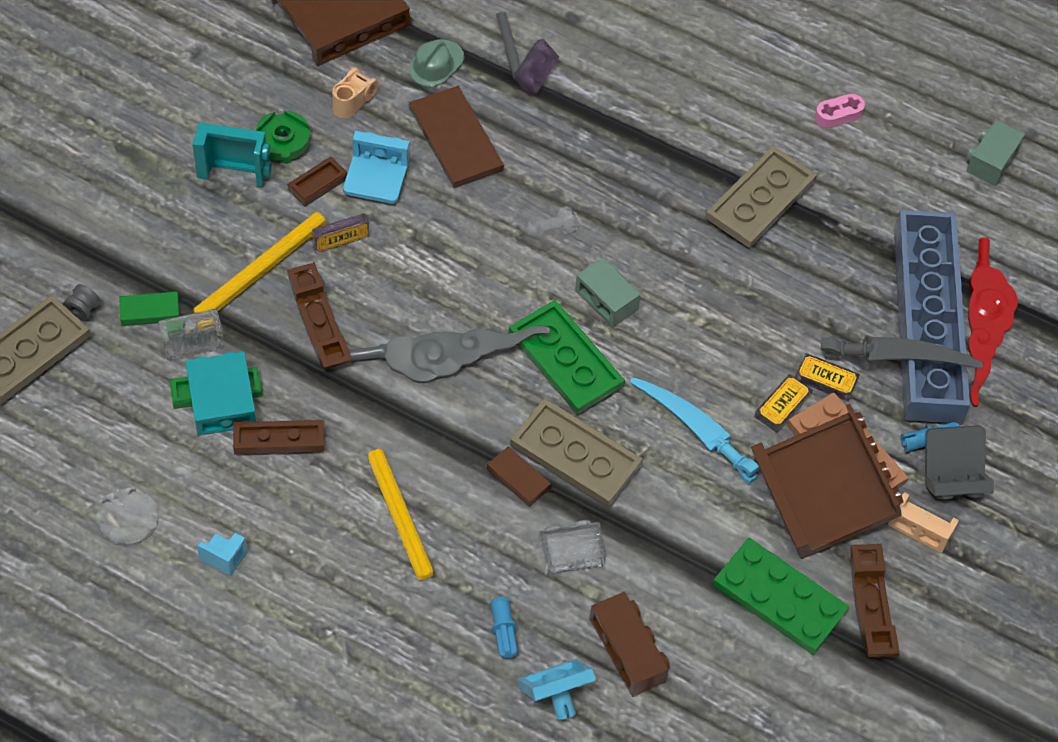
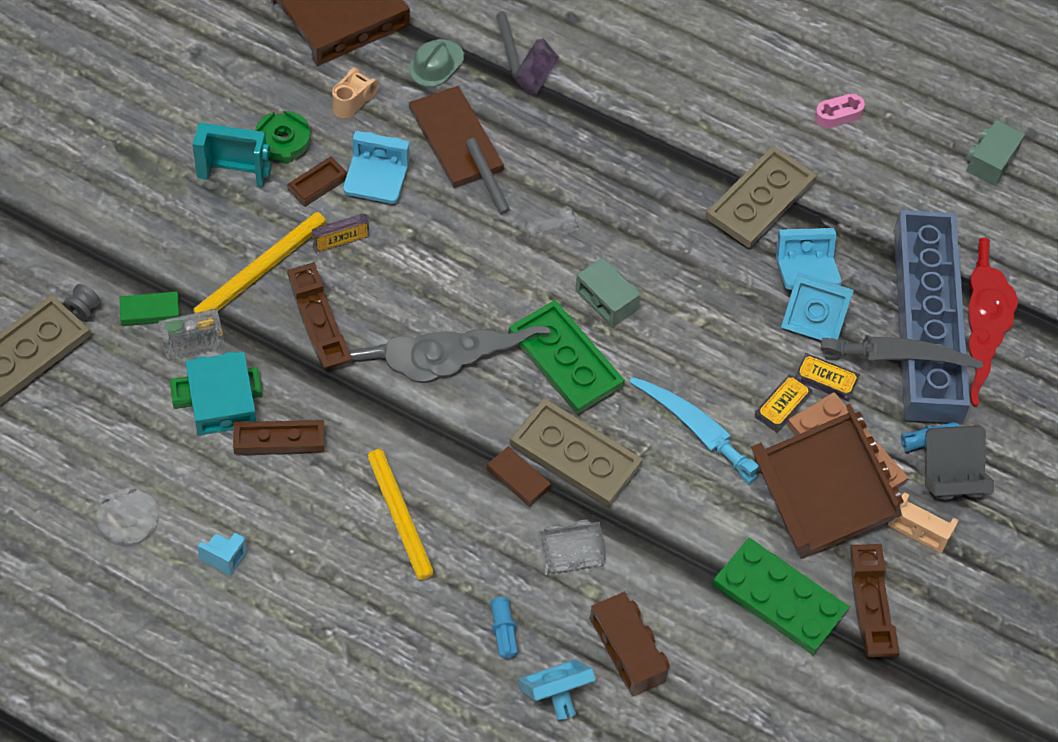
none -> dark grey bar [465,138,510,214]
none -> medium azure bracket [776,228,842,290]
none -> medium azure tile [781,272,854,341]

